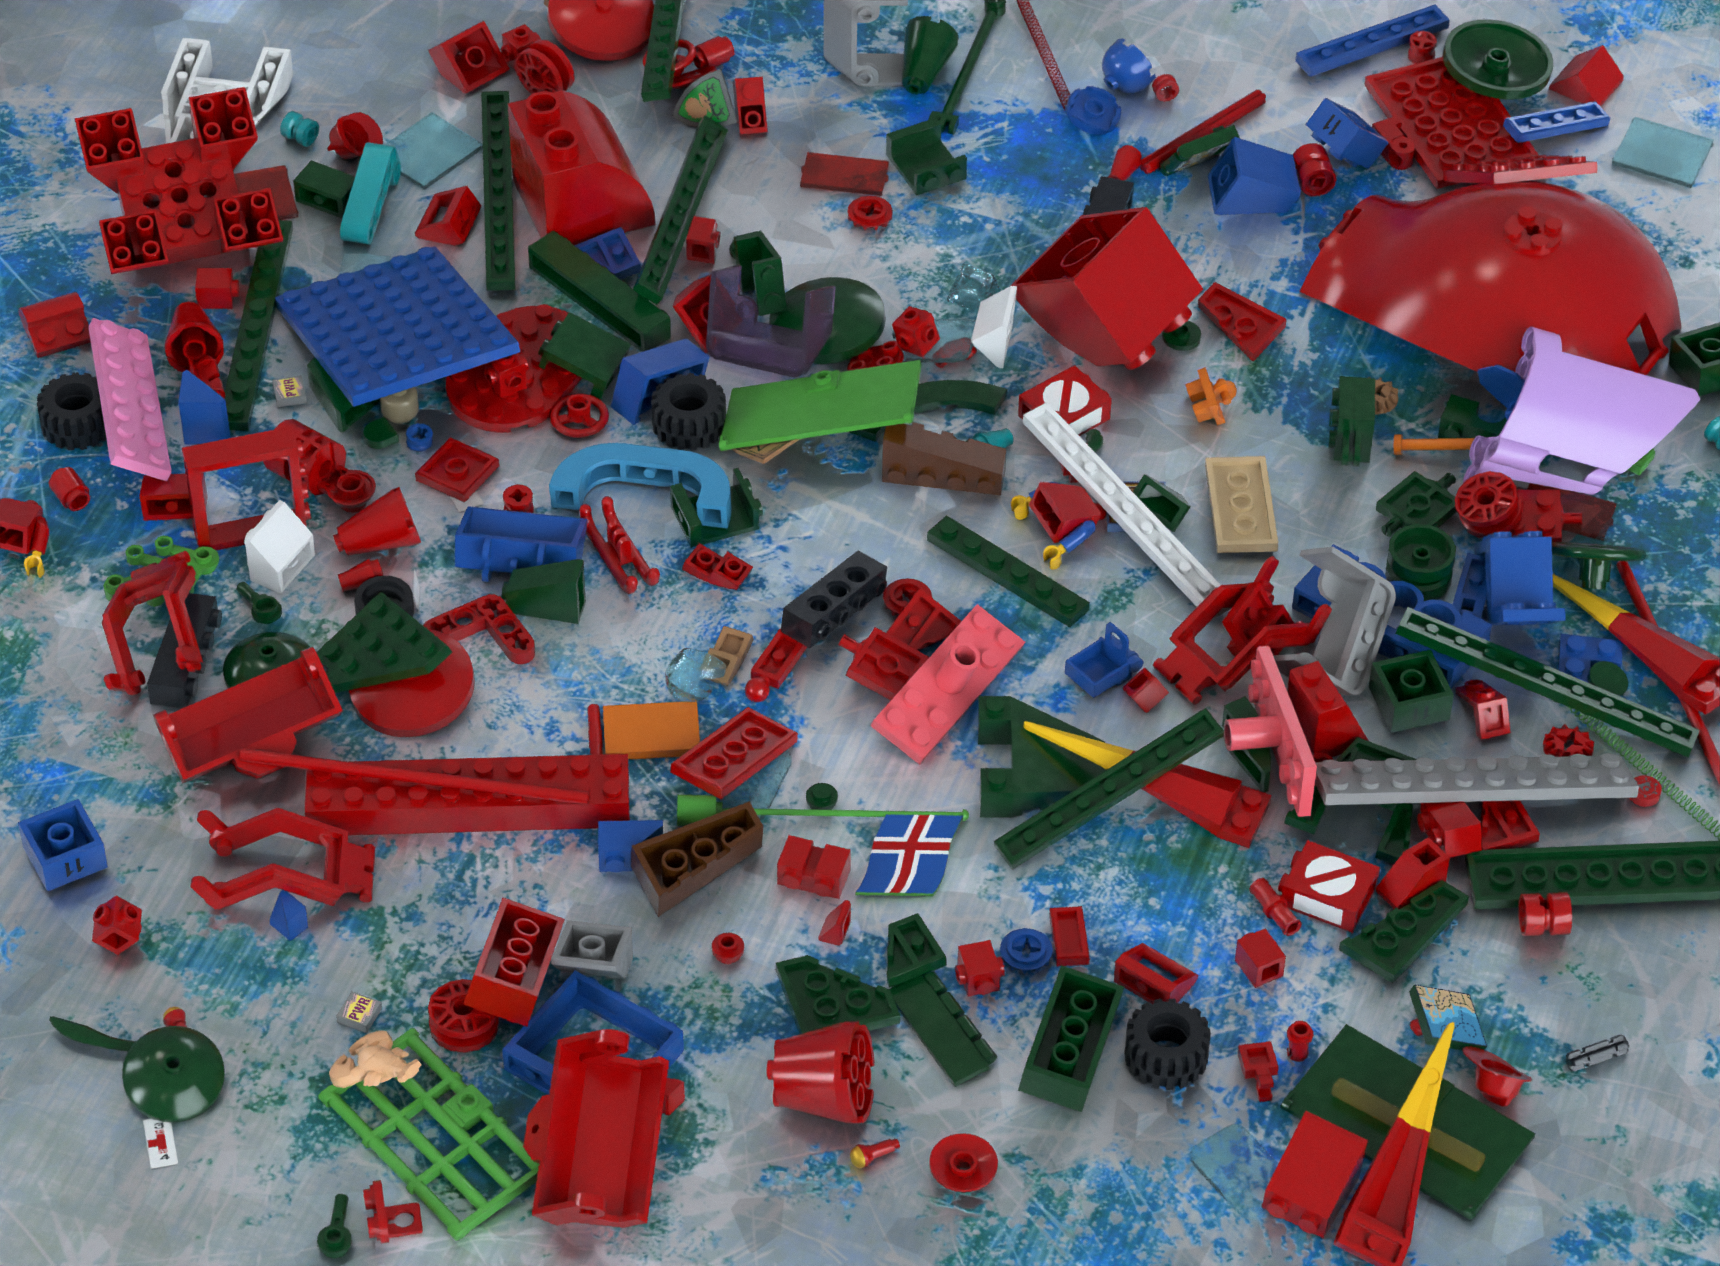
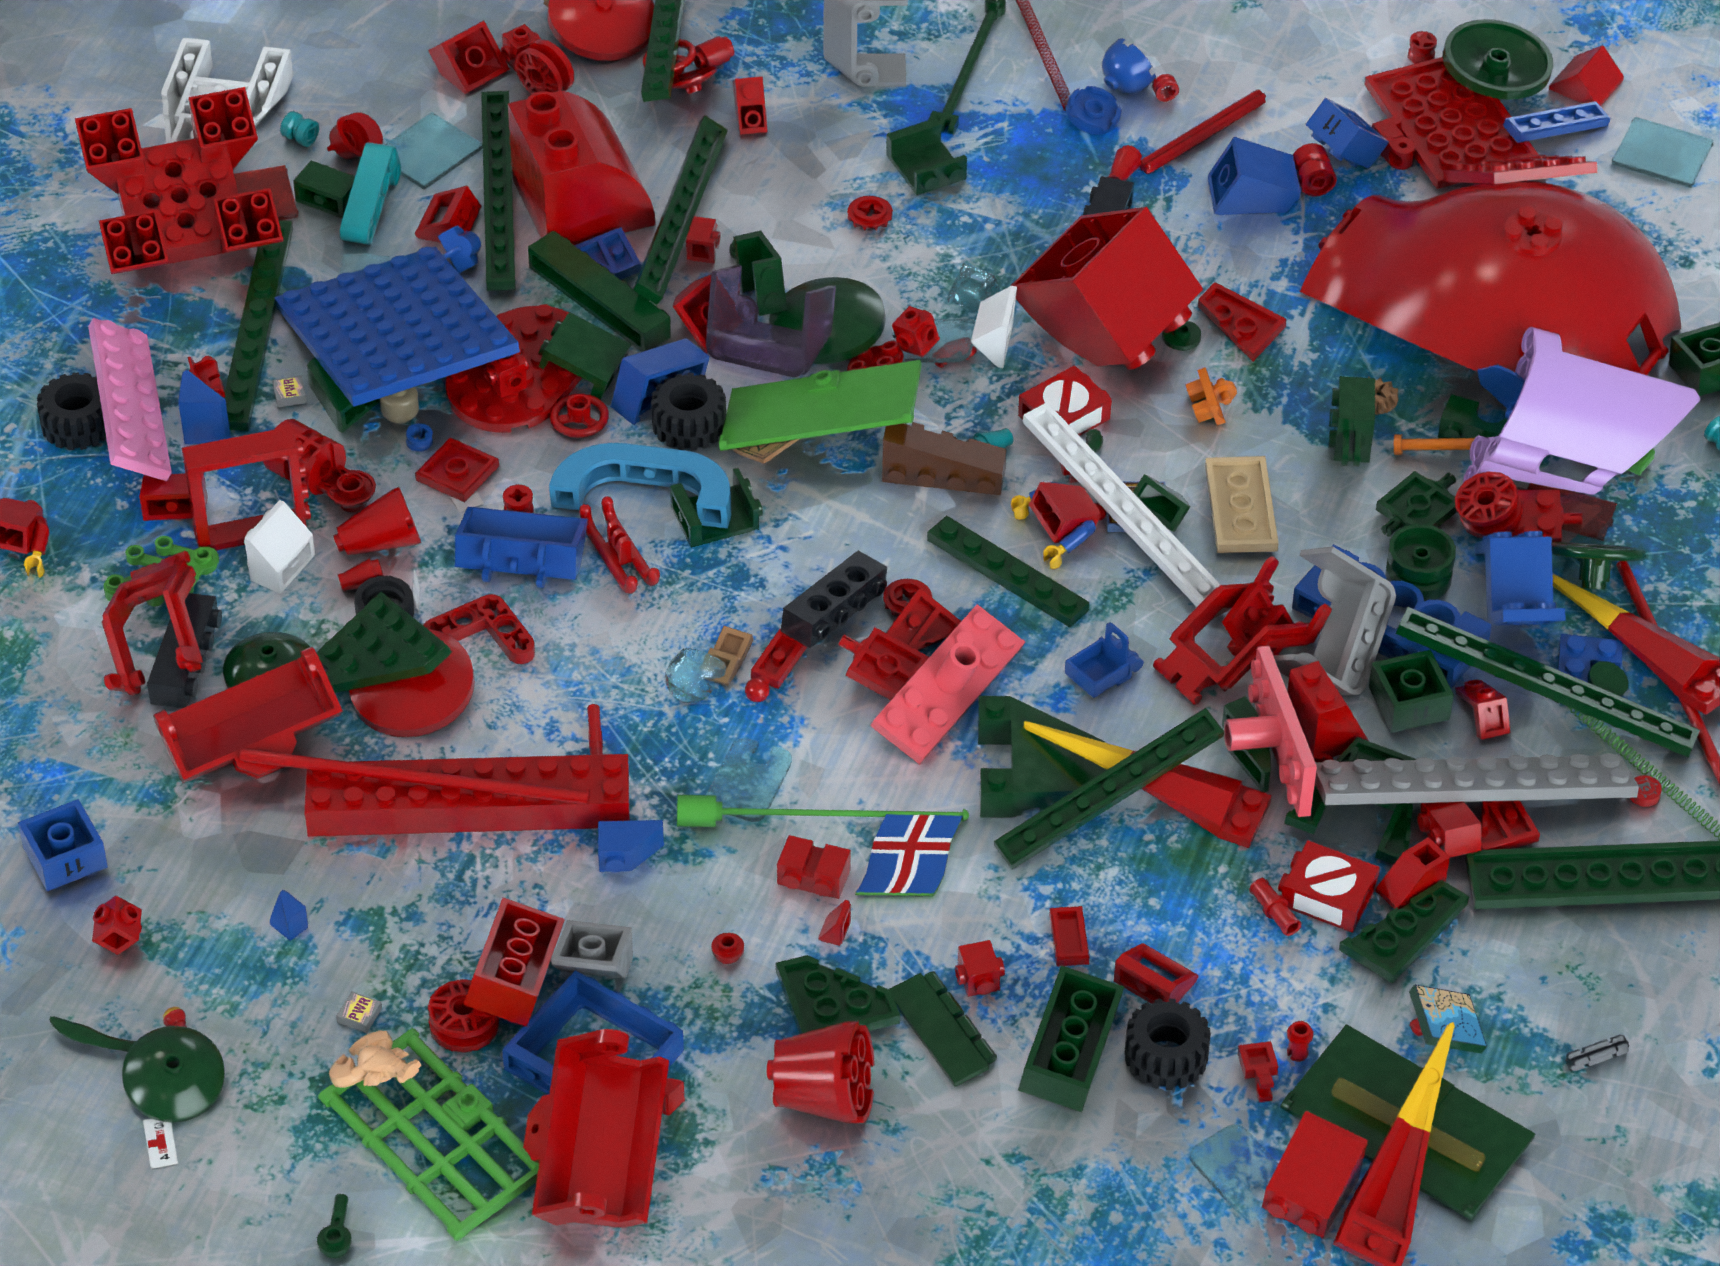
red brick [18,292,91,358] -> none
red brick [49,467,90,511] -> none
red cone [164,301,224,372] -> none
red piece [191,807,375,910] -> none
red brick [195,268,239,309] -> none
dark green plate [236,582,282,624] -> none
dark green tile [363,417,399,449] -> none
red bracket [363,1180,423,1244] -> none
dark green slope [501,559,586,624] -> none
orange tile [603,701,700,759] -> none
reddish brown wedge [631,801,763,917] -> none
red tile [670,707,798,799] -> none
shield [672,69,738,128] -> none
red slope [682,543,753,590] -> none
clear red piece [800,152,889,196] -> none
dark green plate [806,783,838,810] -> none
dark green tile [849,380,1007,442] -> none
red piece [850,1138,900,1168] -> none
dark green wing [886,913,947,988] -> none
dark green cone [902,16,959,95] -> none
red dish [929,1133,998,1192] -> none
blue gear [1000,928,1053,975] -> none
red slope [1122,668,1169,713] -> none
dark green container [1160,125,1240,176] -> none
red brick [1235,928,1286,988] -> none
blue plate [1295,4,1450,77] -> none
blue plate [1452,553,1486,618] -> none
red piece [1462,1046,1532,1107] -> none
red wheel [1518,892,1572,936] -> none
red gear [1543,724,1594,757] -> none
none -> blue piece [438,225,481,273]

